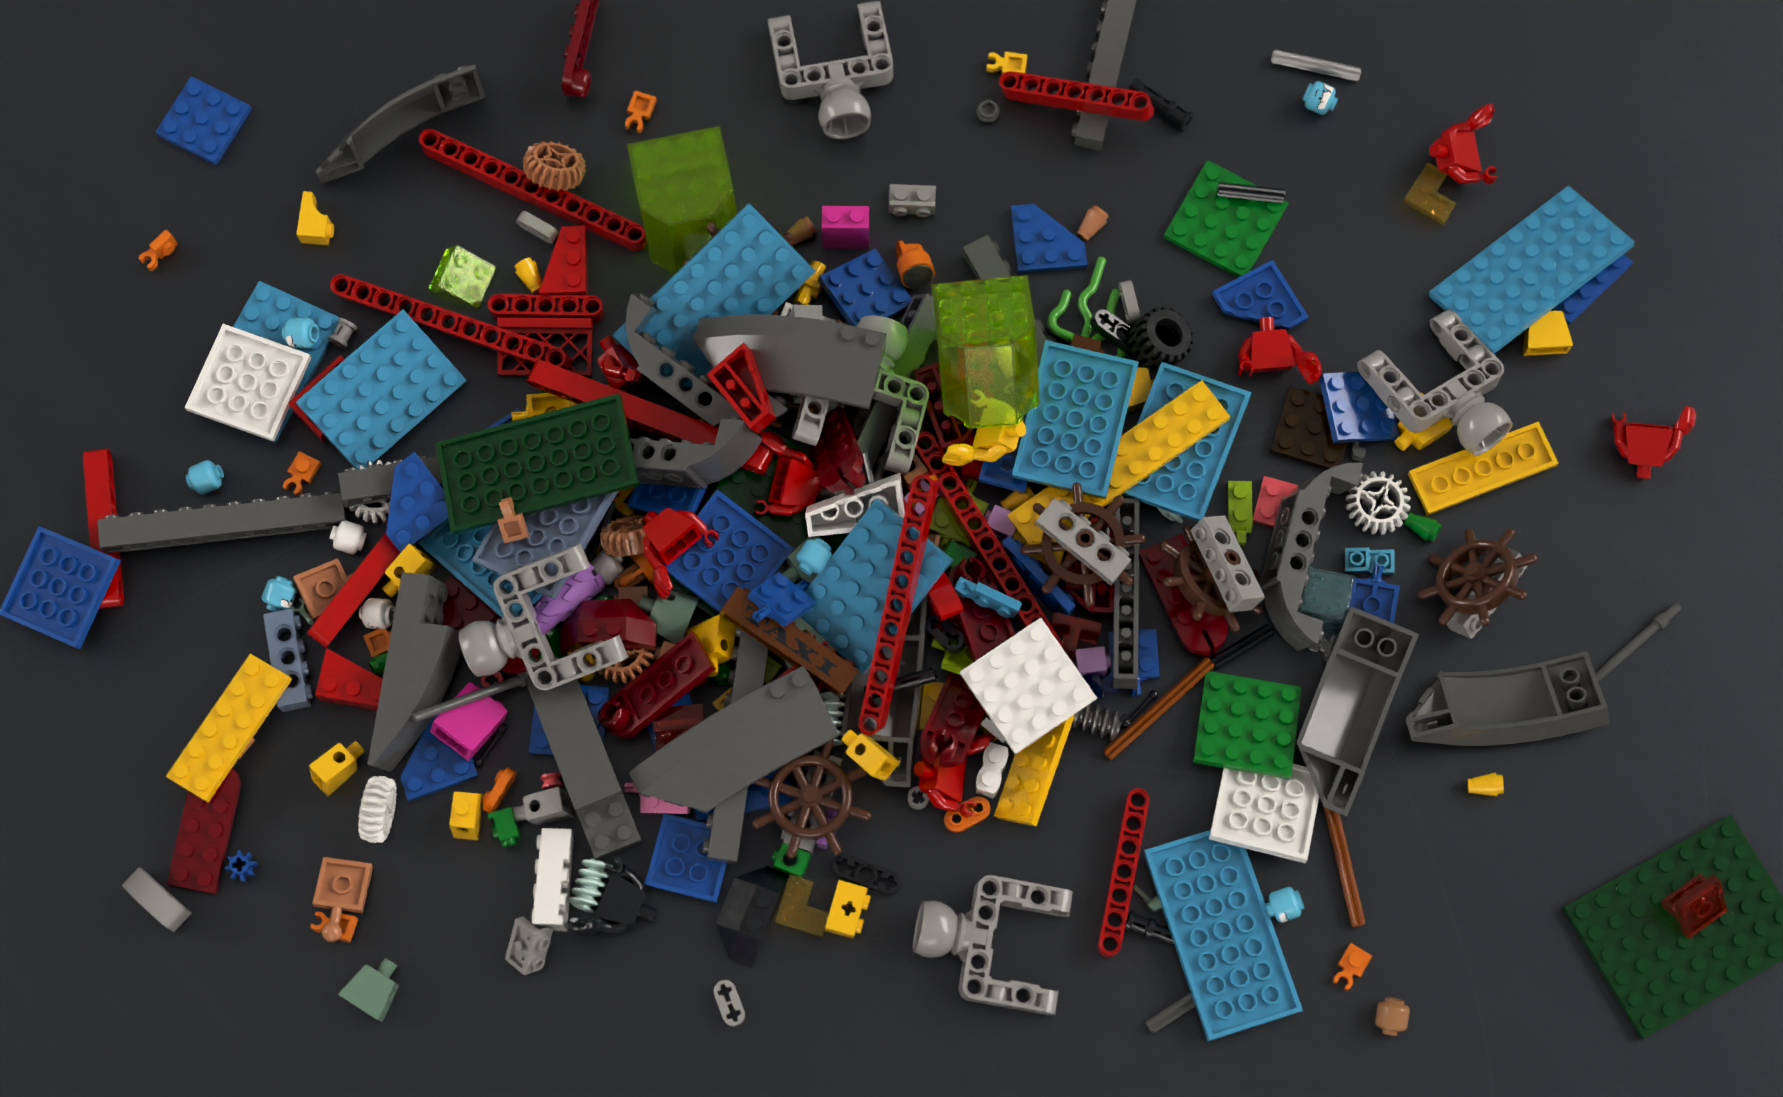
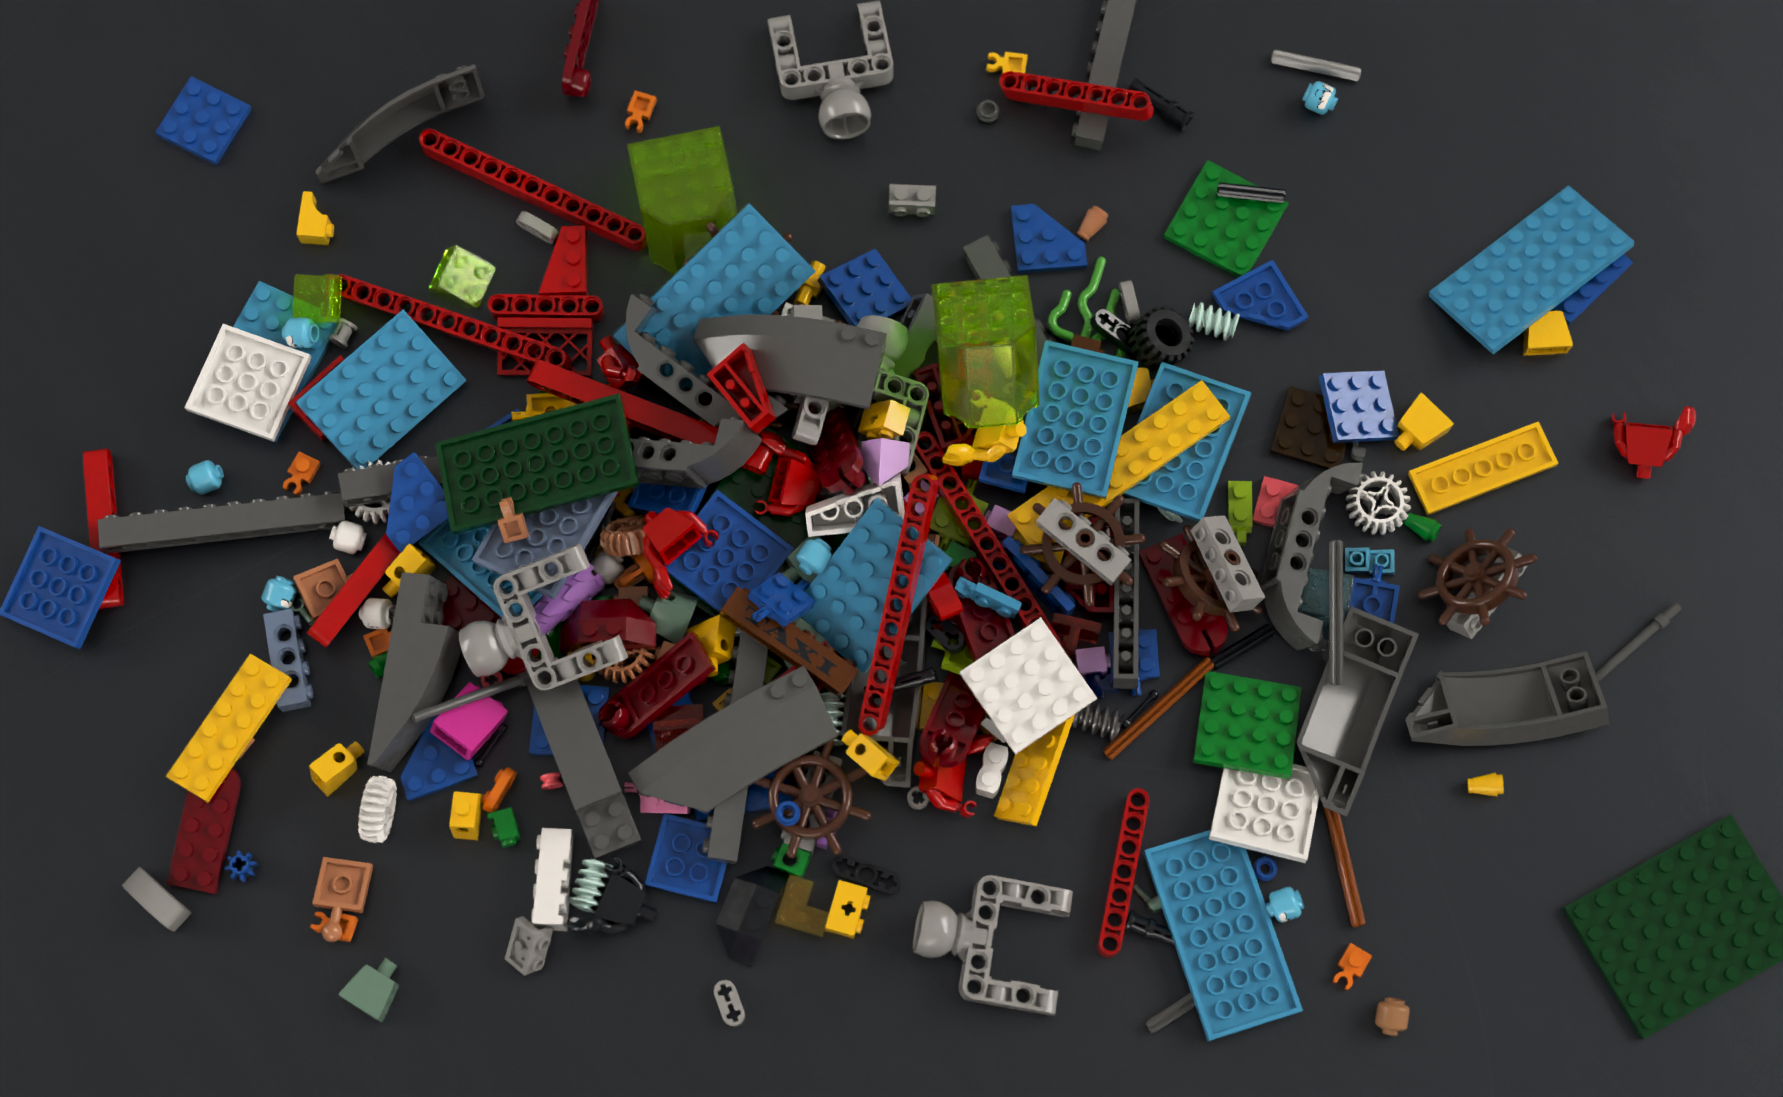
orange plate [138,230,178,271] -> none
red wedge [315,648,383,711] -> none
light grey torso [513,787,575,825] -> none
yellow cone [514,257,542,294] -> none
nougat gear [523,141,586,192] -> none
nougat cone [786,216,817,246] -> none
dark pink brick [822,206,869,249] -> none
orange piece [896,240,935,289] -> none
orange plate [944,796,990,833] -> none
yellow cone [1000,484,1035,511] -> none
red torso [1238,317,1322,384] -> none
light grey piece [1357,310,1513,456] -> none
clear yellow plate [1404,162,1456,225] -> none
red torso [1429,103,1497,184] -> none
clear red bracket [1661,873,1727,939] -> none
none -> clear neon green bracket [293,274,342,324]
none -> blue plate [776,801,801,826]
none -> yellow brick [858,399,910,440]
none -> lavender slope [861,438,910,486]
none -> light aqua piece [1188,302,1240,341]
none -> blue plate [1253,857,1278,882]
none -> dark grey axle [1329,540,1343,685]

